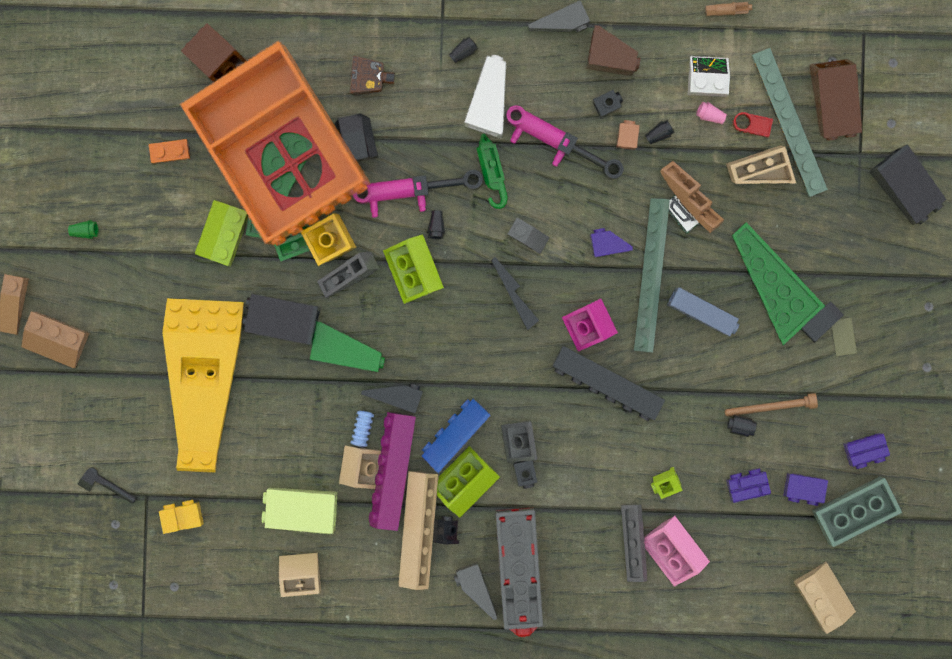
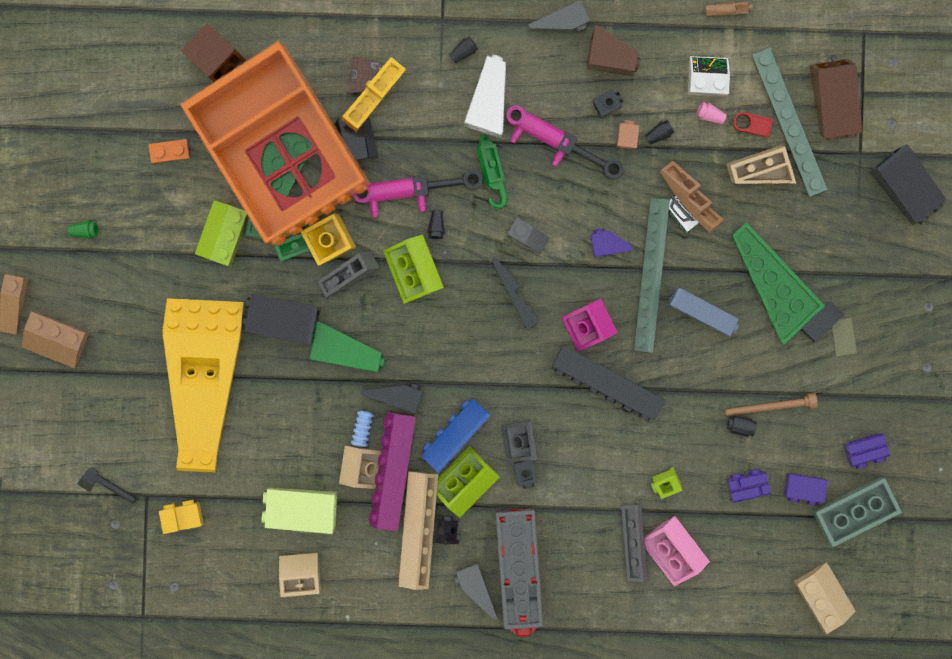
none -> yellow slope [341,57,406,132]

